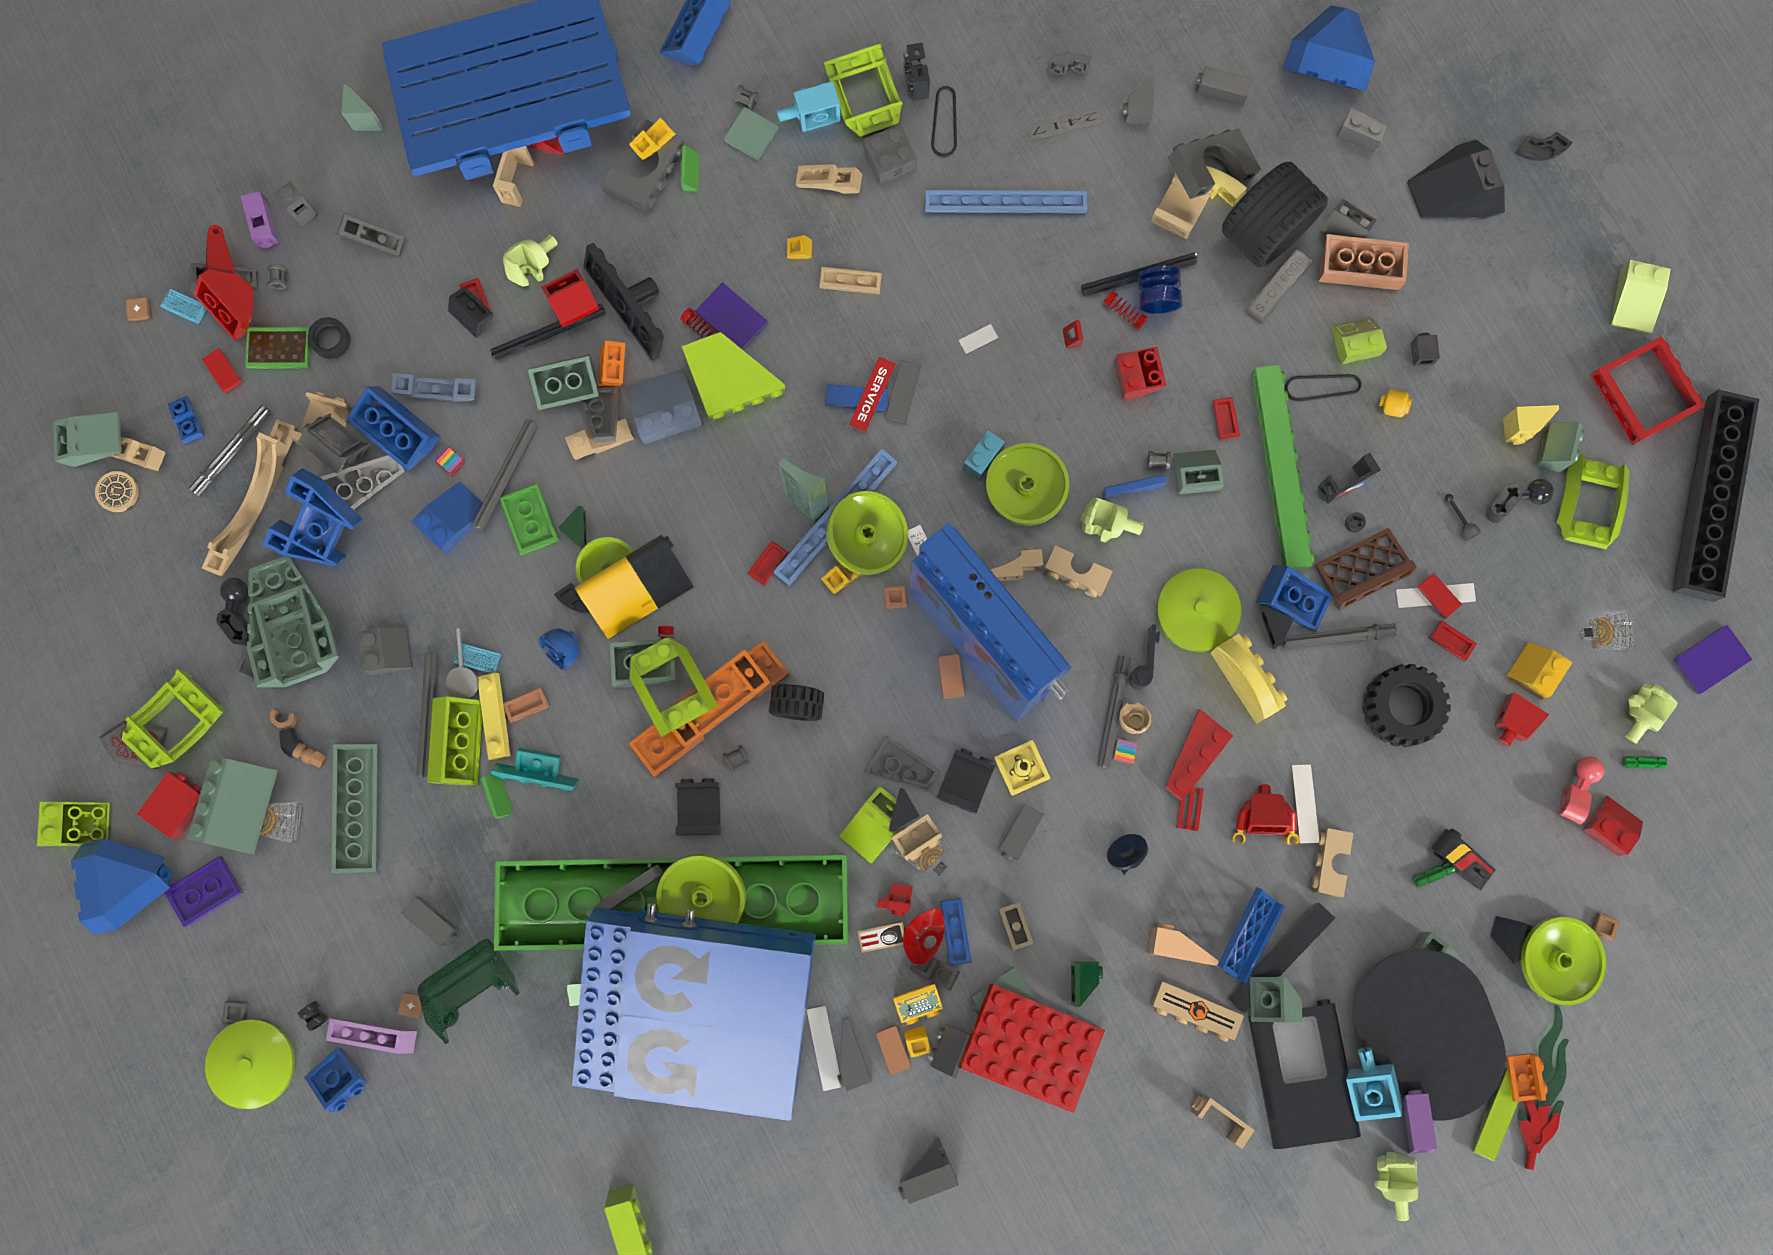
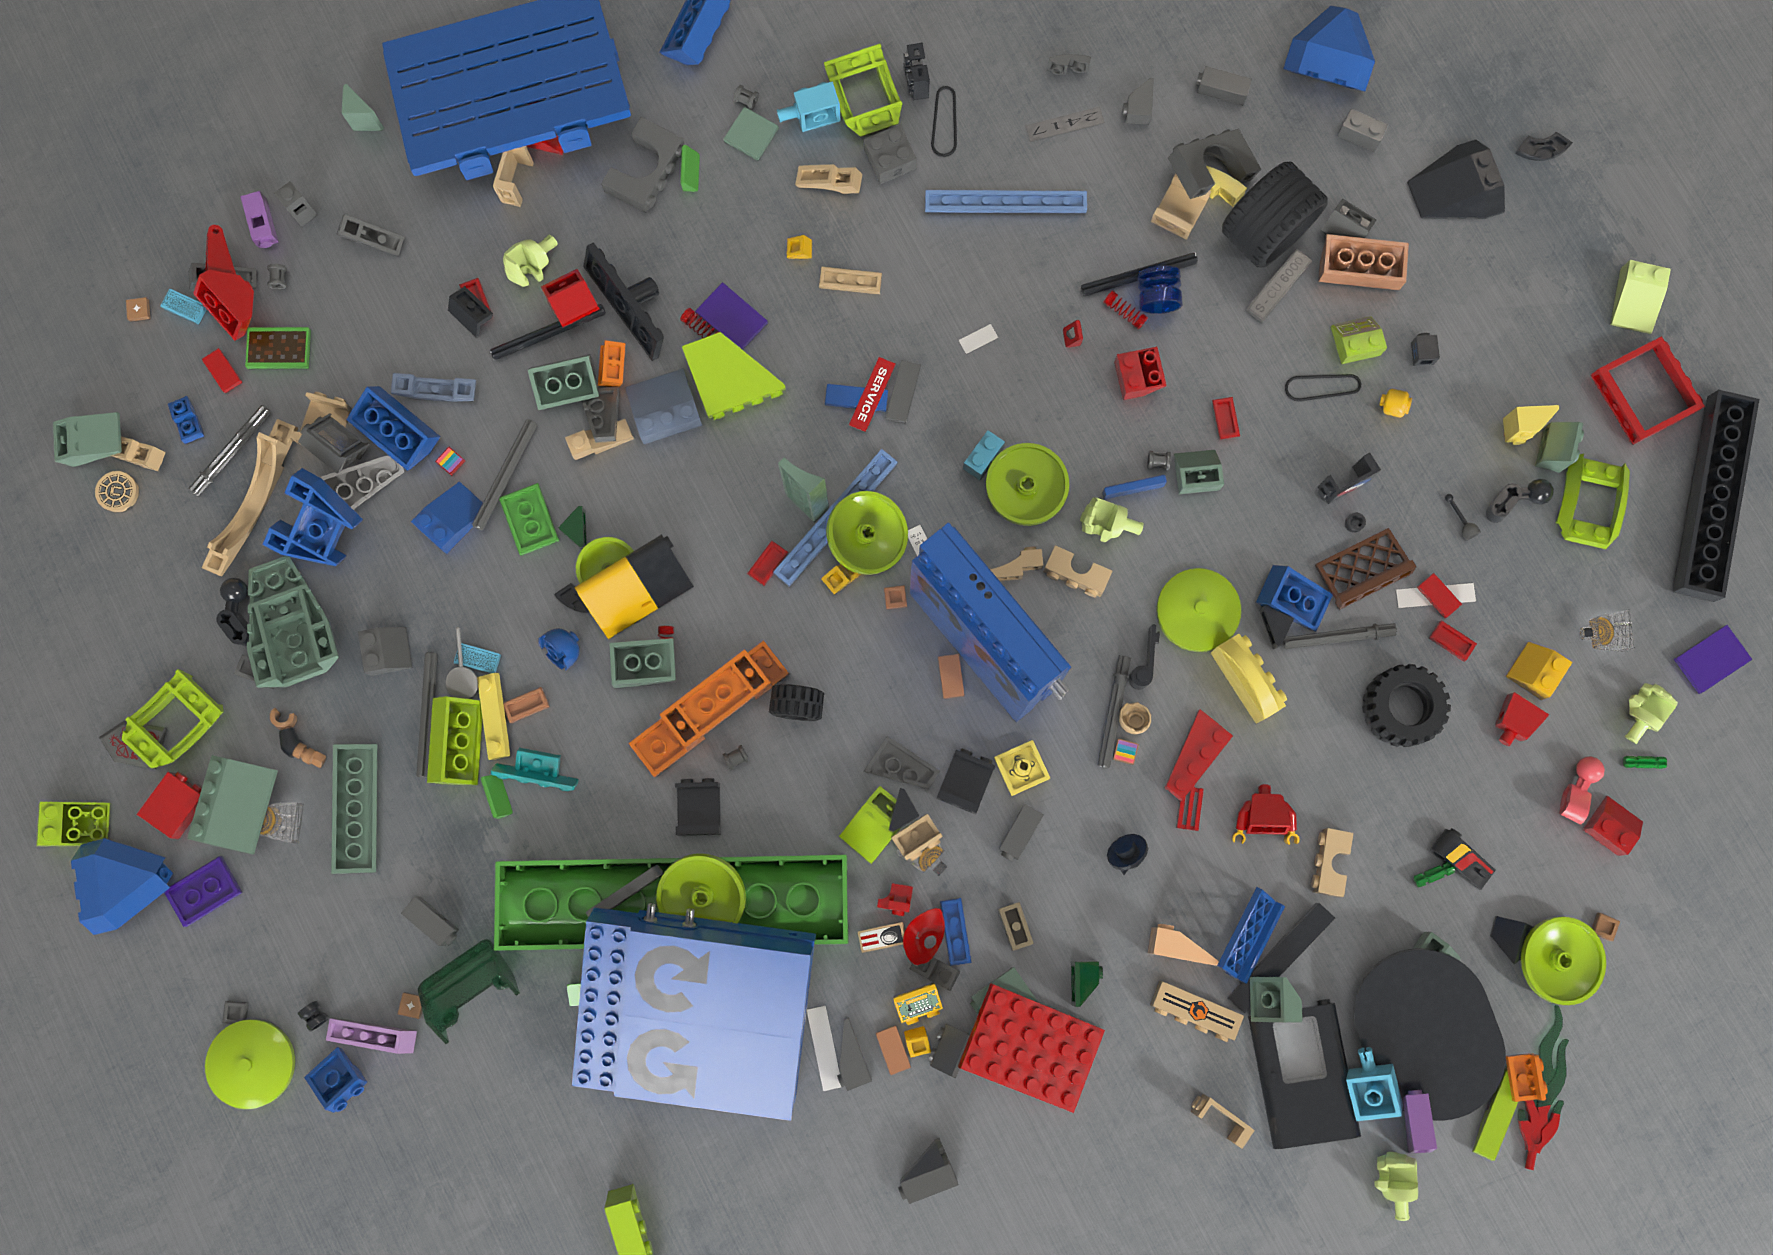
black tyre [307,317,351,359] -> none
yellow slope [629,118,675,160] -> none
lime wedge [629,637,718,737] -> none
bright green brick [1252,365,1314,571] -> none
white sticker [1292,764,1320,843] -> none

